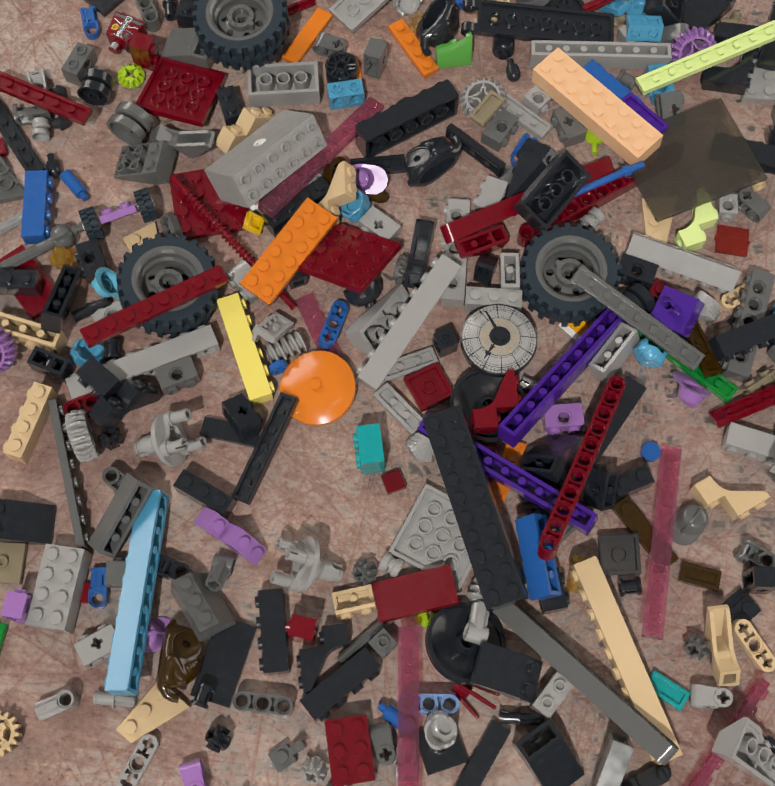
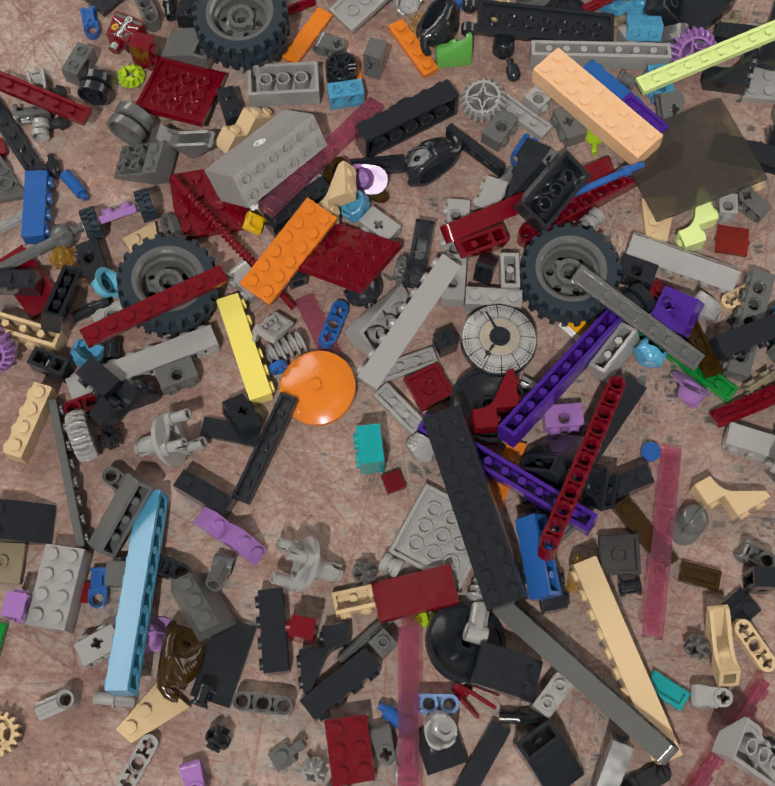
dark tan tile [469,89,506,128] -> none

